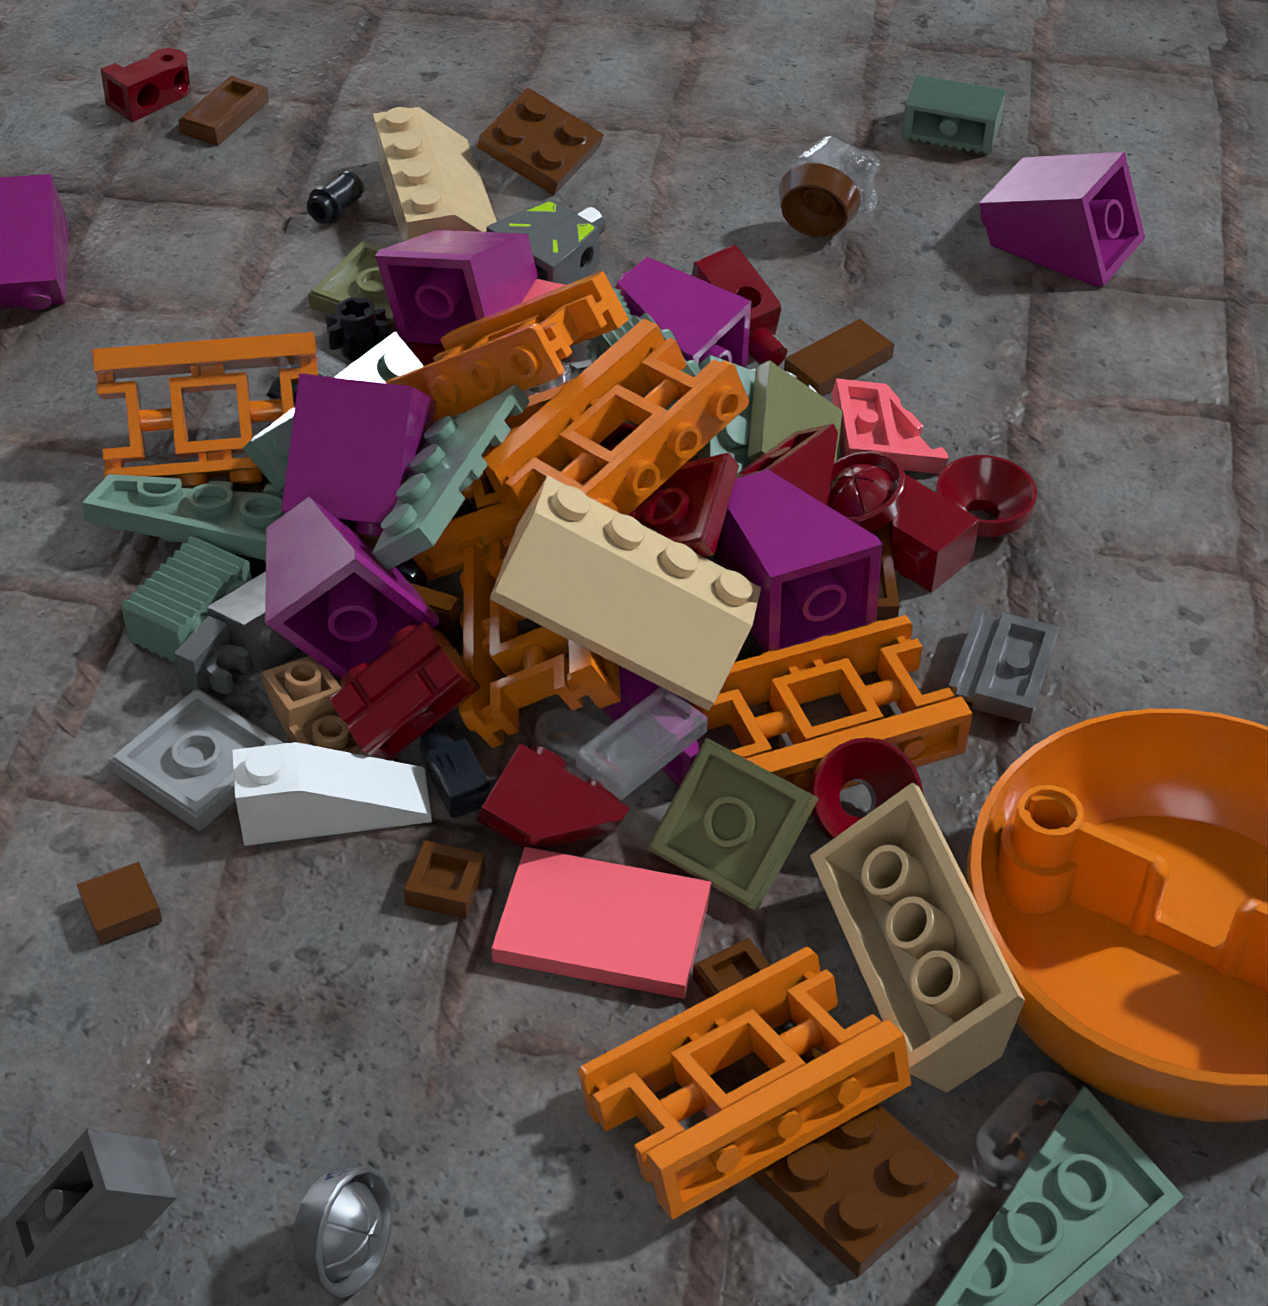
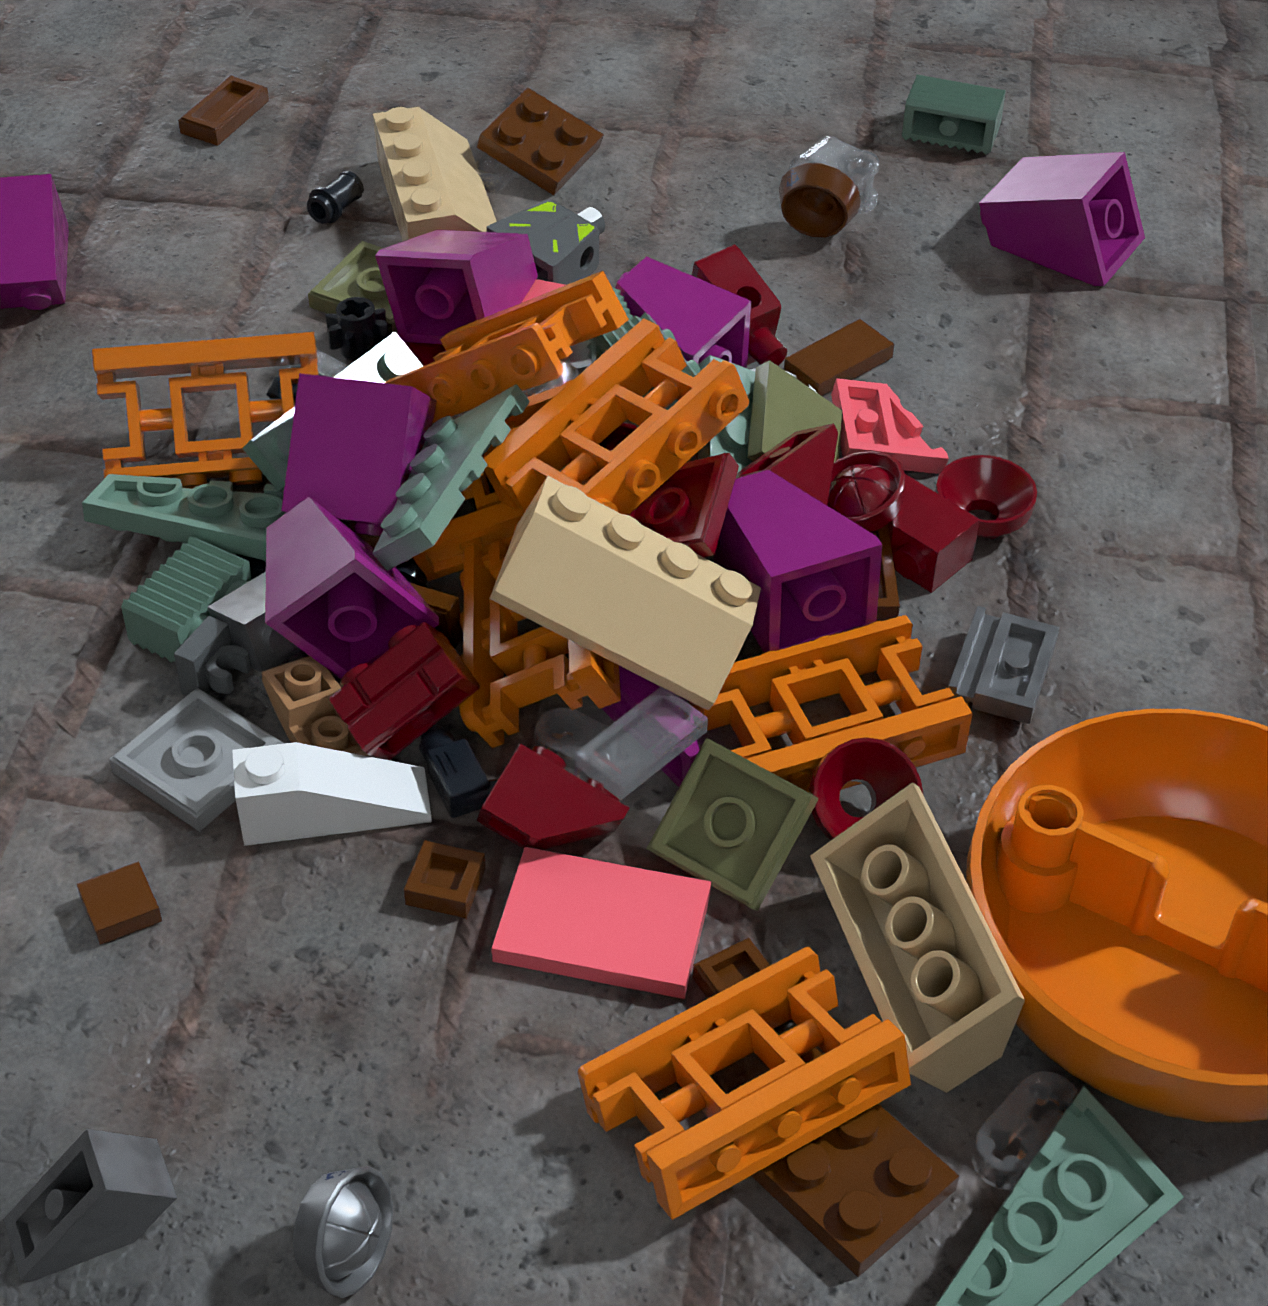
dark red leg [100,48,191,123] -> none

